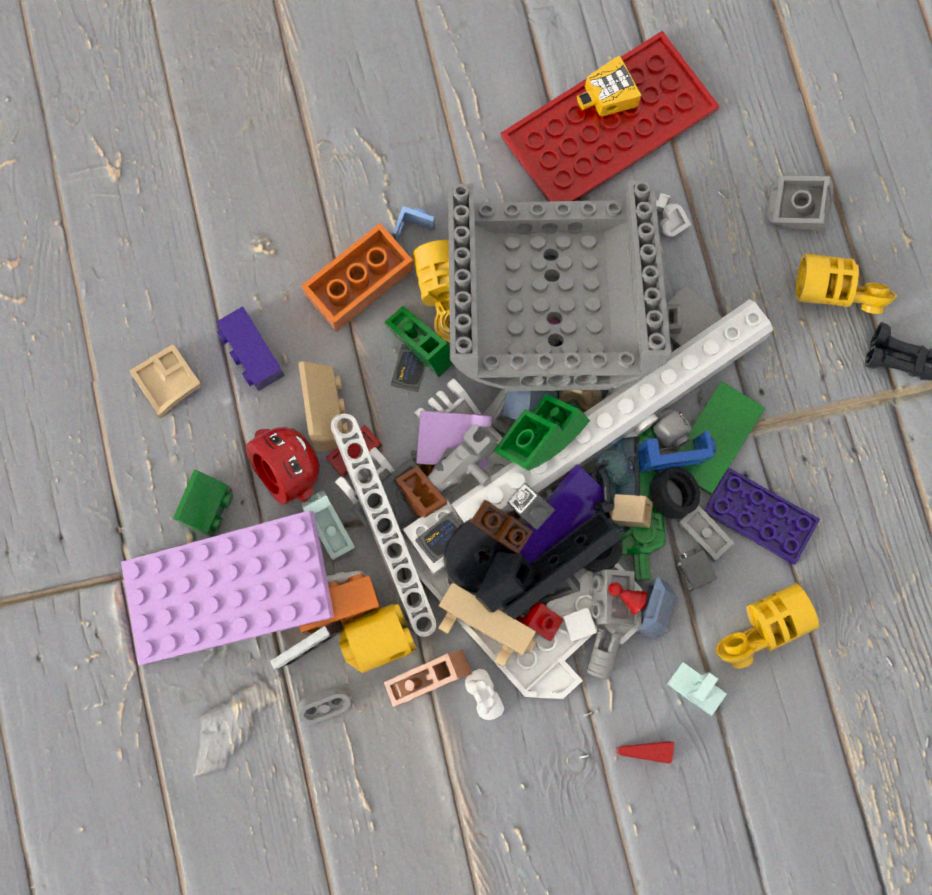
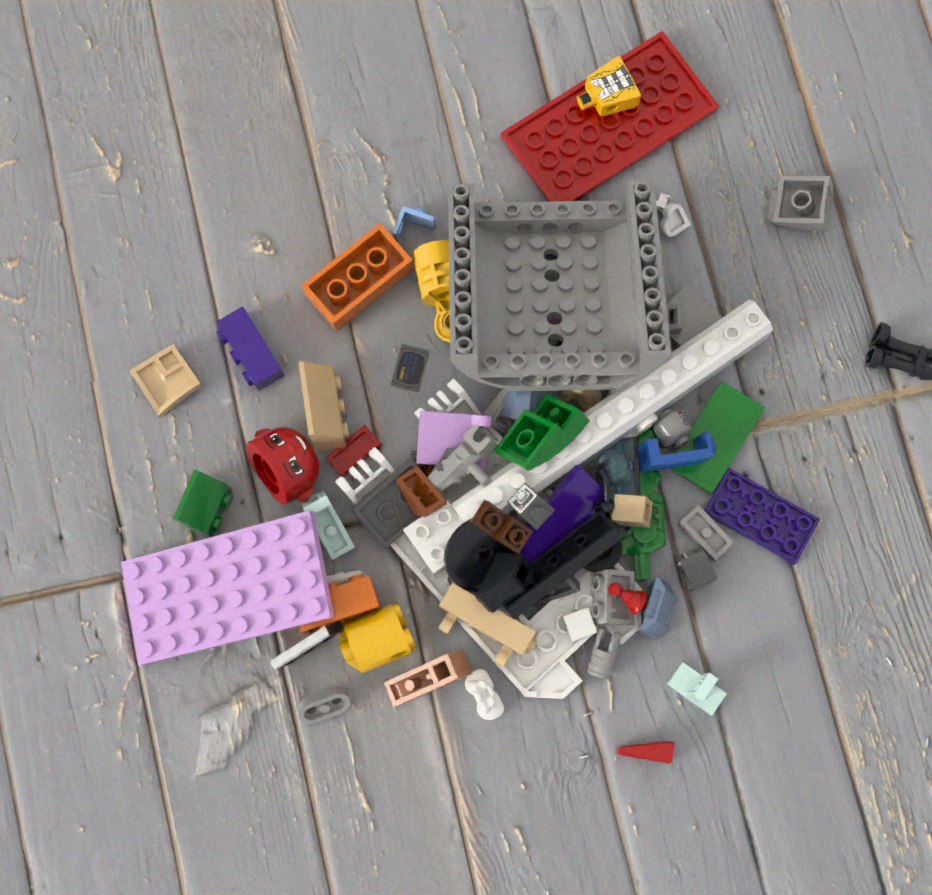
white beam [331,413,436,637] -> none
green slope [384,306,453,377] -> none
sticker [415,511,462,563] -> none
red bracket [515,602,563,641] -> none
black tyre [649,467,700,519] -> none
yellow cylinder [715,583,819,669] -> none
yellow cylinder [796,253,897,314] -> none

